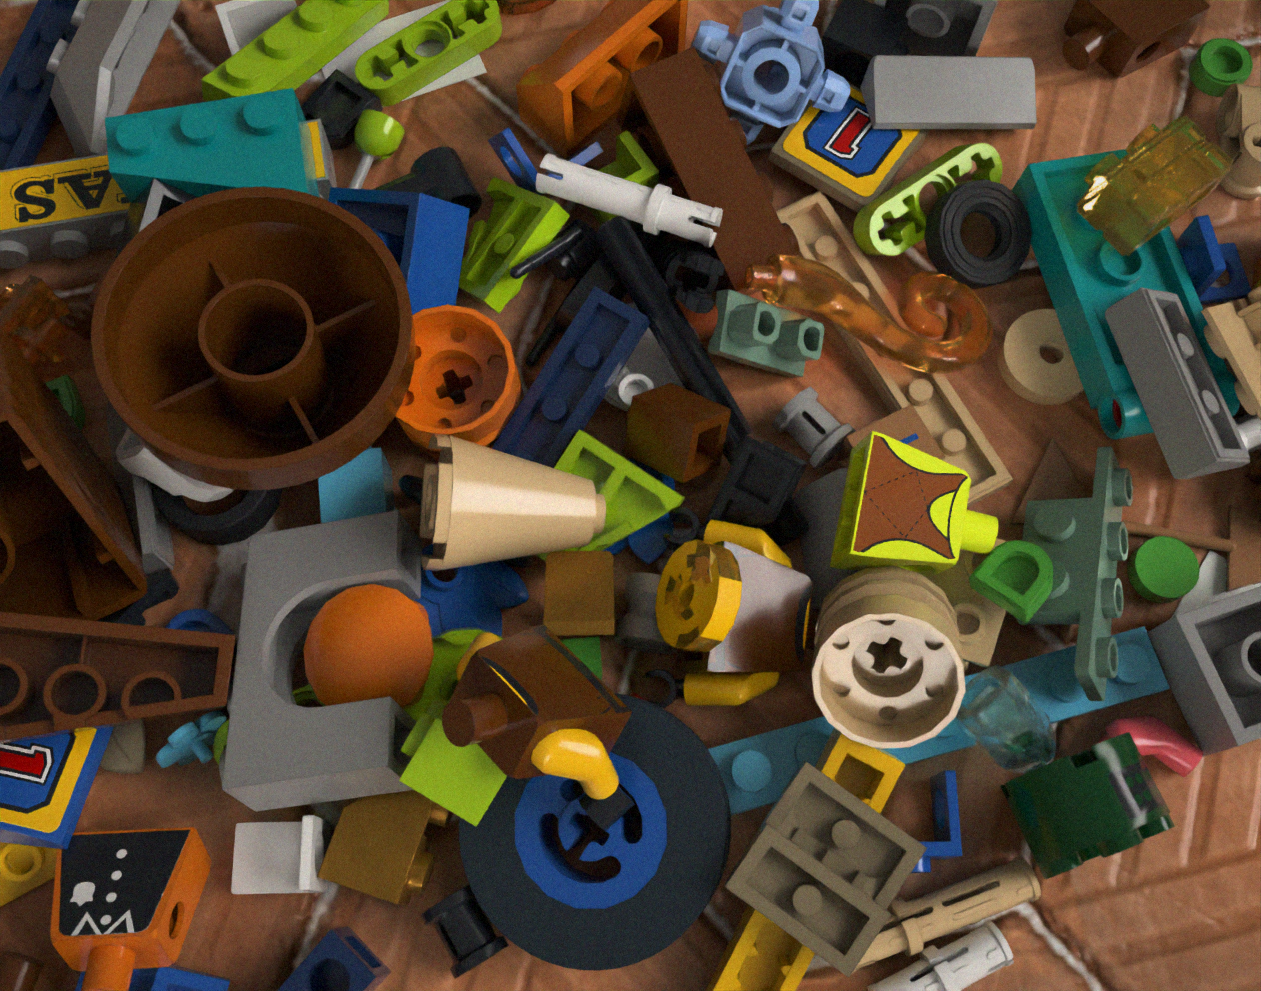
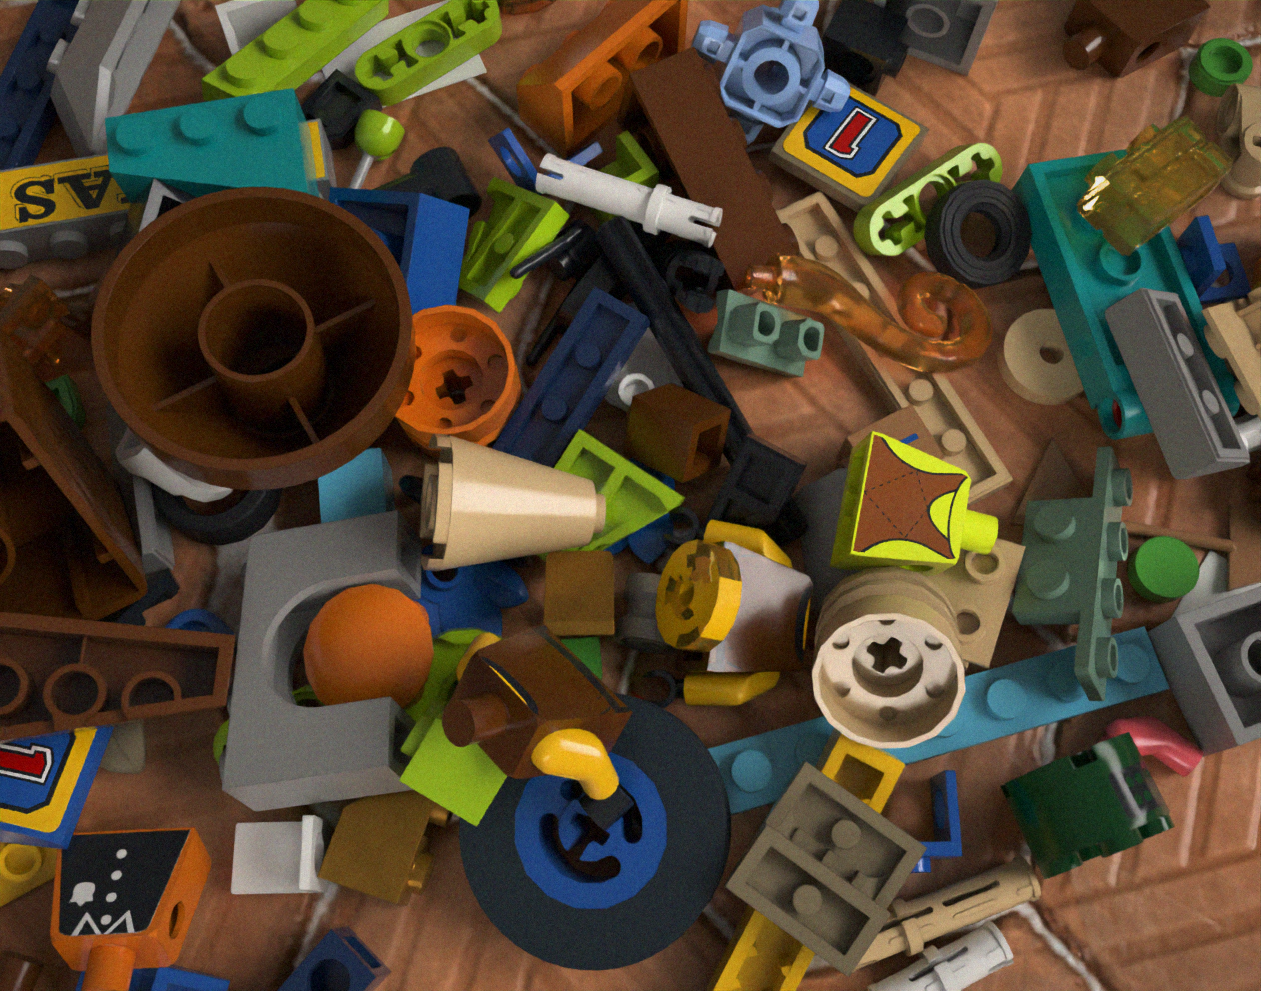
medium azure plant [156,710,227,768] -> none
black bush [421,885,509,979] -> none
light grey bush [772,386,856,469] -> none
light grey slope [860,55,1037,129] -> none
clear light blue rock [953,664,1056,773] -> none
bright green tile [969,540,1053,624] -> none

